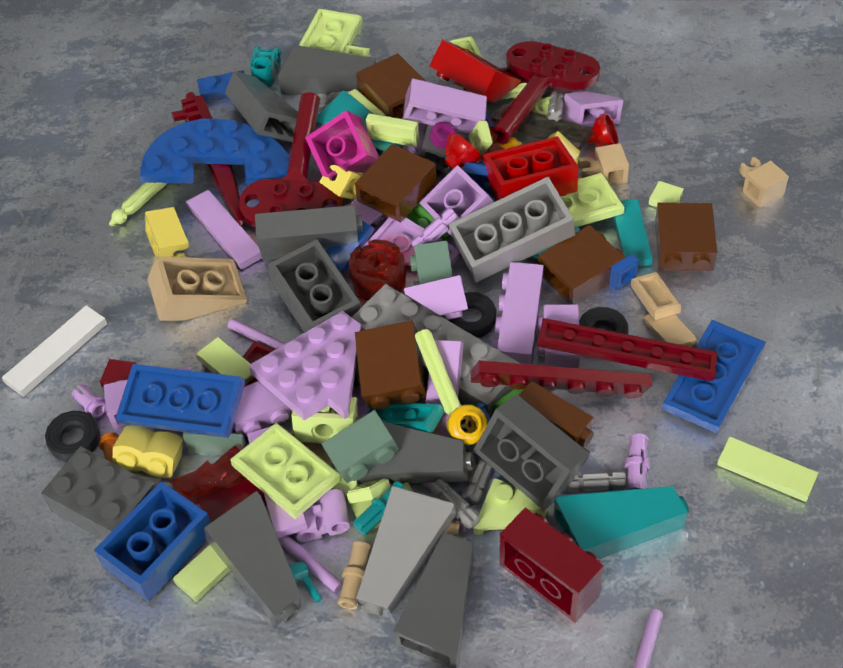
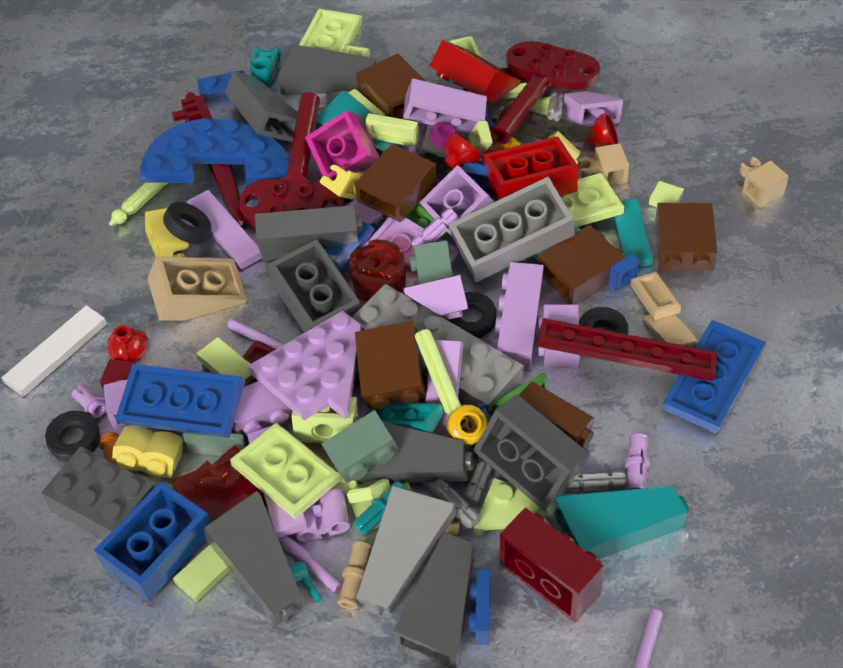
dark red plate [471,360,653,398] -> none
yellowish green tile [717,437,818,502] -> none
none -> red piece [107,325,148,362]
none -> black tyre [163,202,211,244]
none -> blue plate [469,569,491,645]

